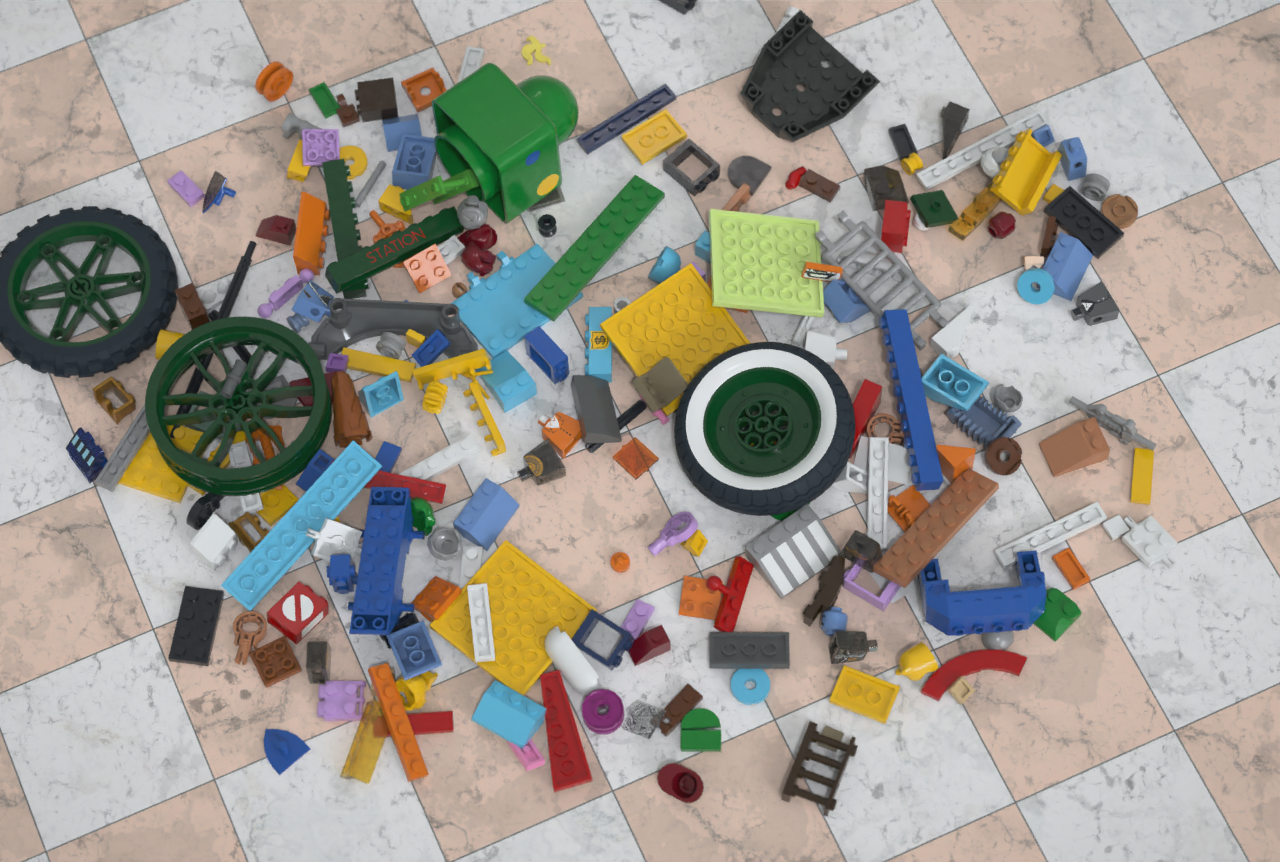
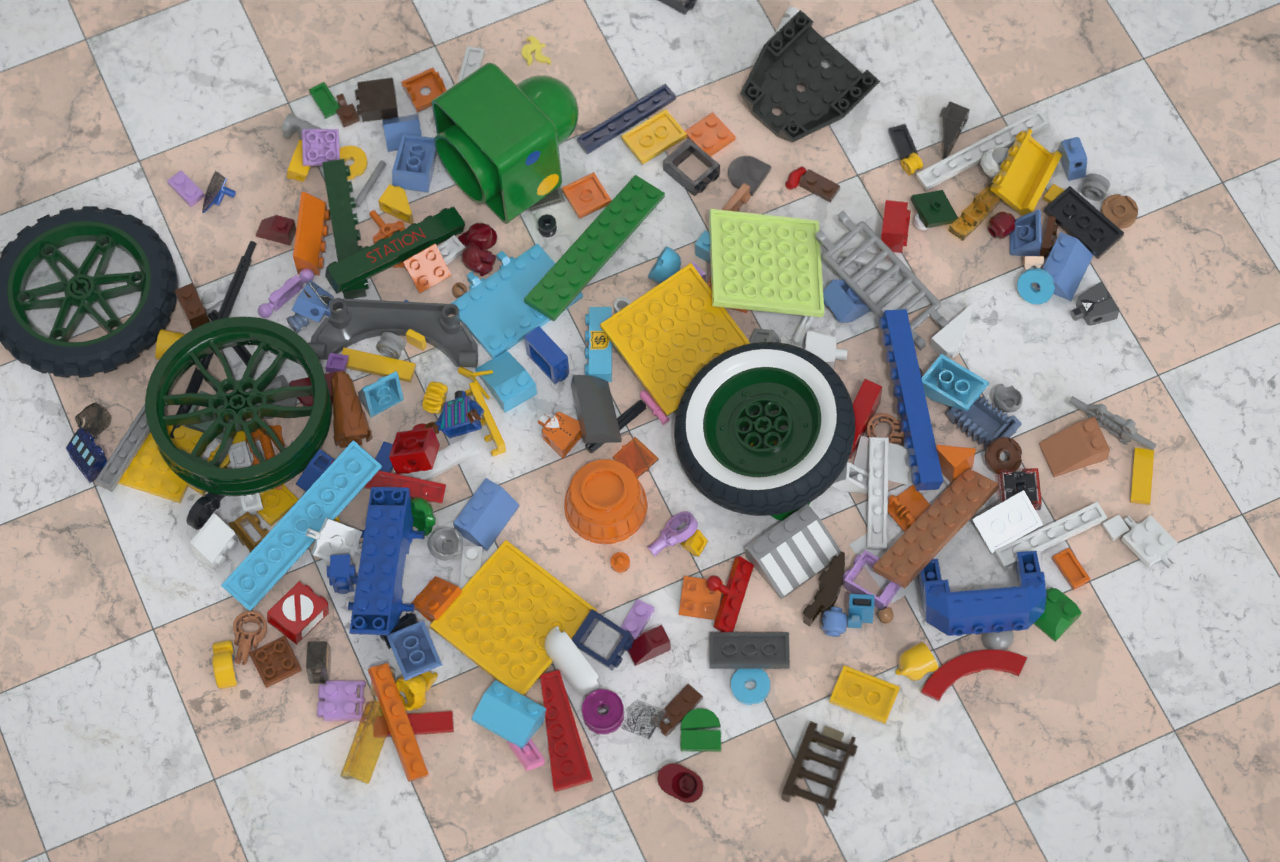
pearl gold window [93,376,136,425] -> none
black plate [168,586,224,666] -> none
dark grey pin [220,359,247,399] -> none
orange wheel [255,61,294,102] -> none
blue shield [264,729,310,775] -> none
bright green fence [399,169,479,212] -> none
blue plate [412,329,452,367] -> none
yellow hinge [413,348,492,390] -> none
light grey hair [457,195,488,230] -> none
white plate [467,583,495,663] -> none
clear smoke torso [517,439,566,485] -> none
dark tan bracket [632,357,688,413] -> none
tile [801,262,843,282] -> none
clear smoke torso [828,631,878,664] -> none
clear smoke torso [840,530,882,573] -> none
clear smoke slope [863,165,909,211] -> none
tan tile [947,676,975,705] -> none
medium blue plate [1031,124,1055,147] -> none
none -> clear smoke hair [75,403,112,439]
none -> yellow animal [212,640,238,689]
none -> red brick [389,423,440,474]
none -> torso [425,391,484,438]
none -> orange plate [562,172,611,219]
none -> orange piece [564,459,648,544]
none -> orange plate [685,112,735,157]
none -> light grey bracket [749,328,781,343]
none -> dark azure piece [848,594,875,628]
none -> medium nougat hinge [877,608,894,624]
none -> white tile [972,490,1043,553]
none -> piece [998,468,1042,510]
none -> medium blue slope [1010,209,1042,256]

